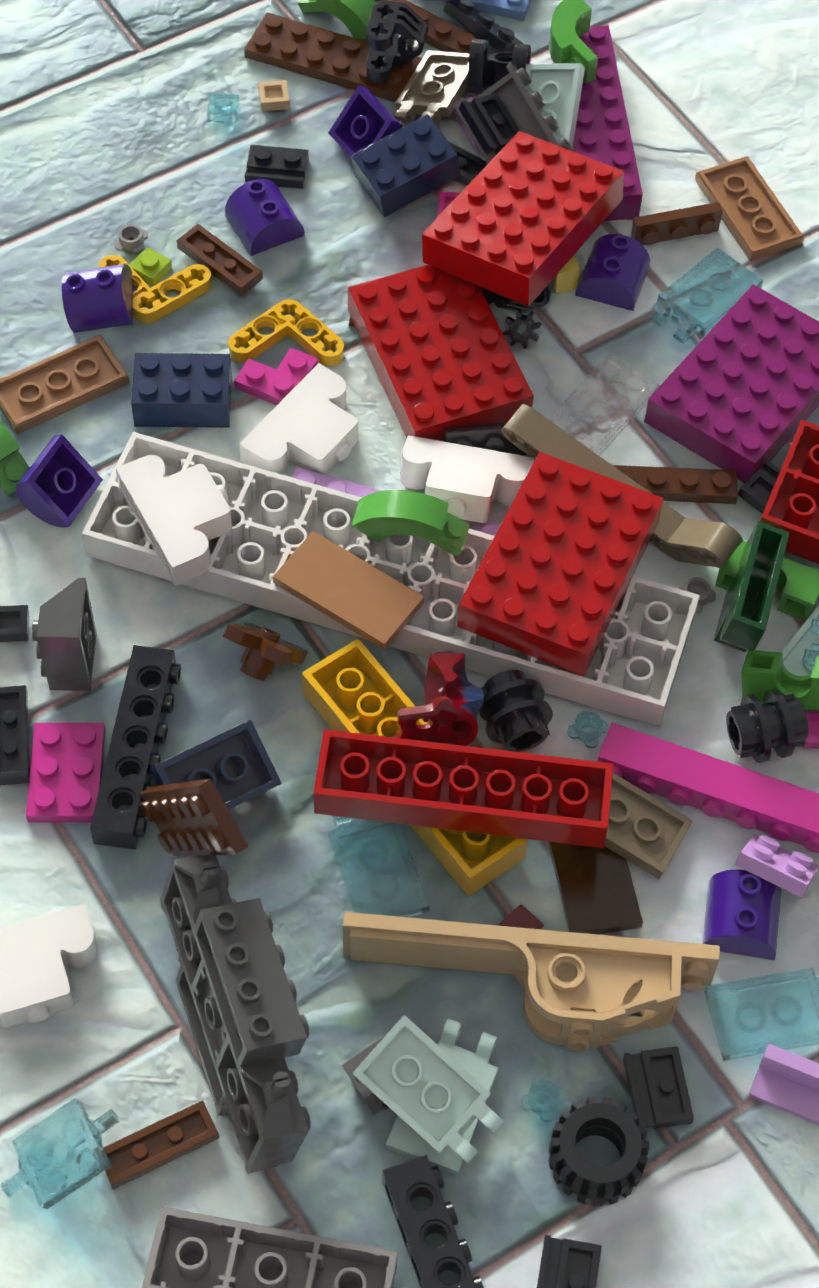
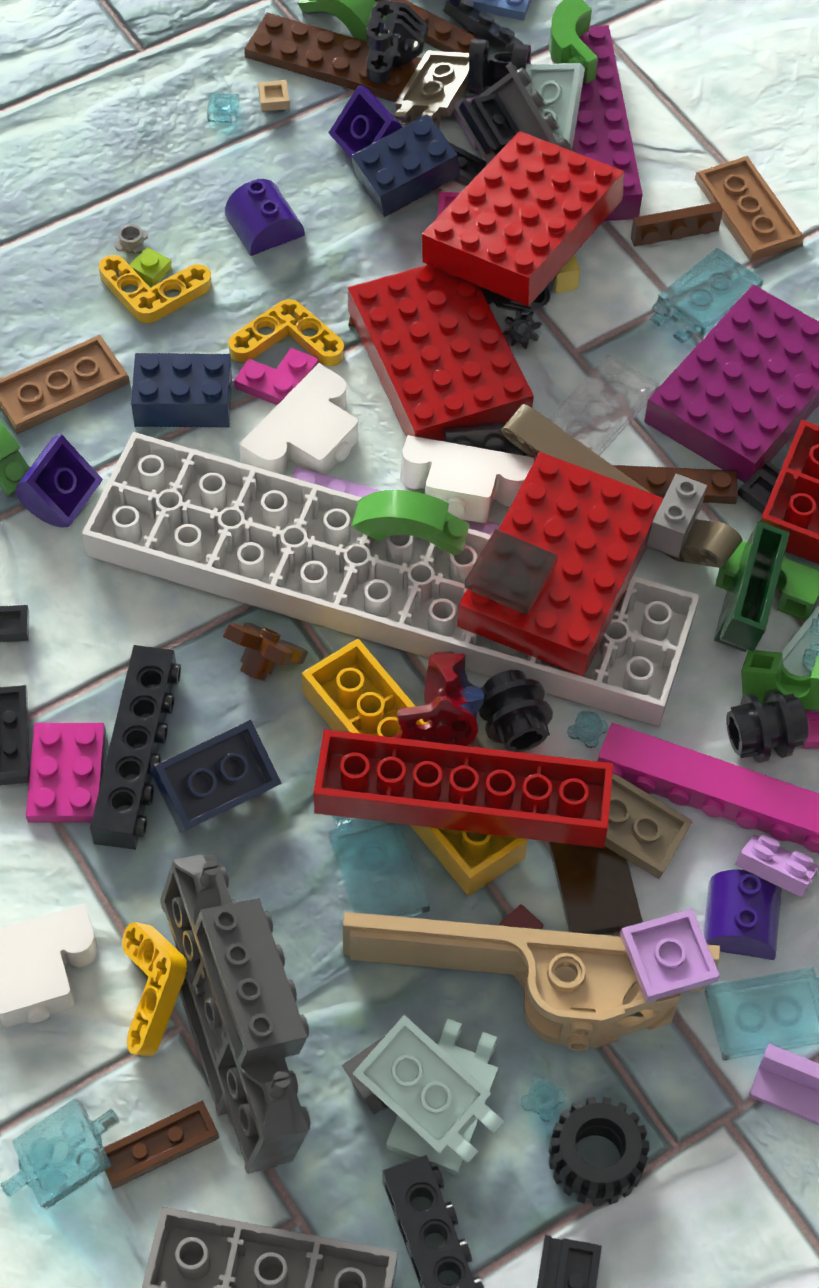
dark grey slope [32,578,97,691] -> none
dark purple brick [61,264,133,333] -> none
white brick [116,456,232,586] -> none
reddish brown plate [139,779,249,856] -> none
reddish brown plate [177,224,263,296] -> none
black plate [245,145,309,189] -> none
medium nougat tile [273,531,424,650] -> none
dark purple brick [575,234,650,311] -> none
black plate [623,1046,694,1129] -> none
light grey plate [678,577,716,613] -> none
none -> yellow beam [122,922,187,1057]
none -> clear smoke plate [464,529,558,615]
none -> lavender plate [620,908,720,1003]
none -> light grey brick [647,474,707,558]

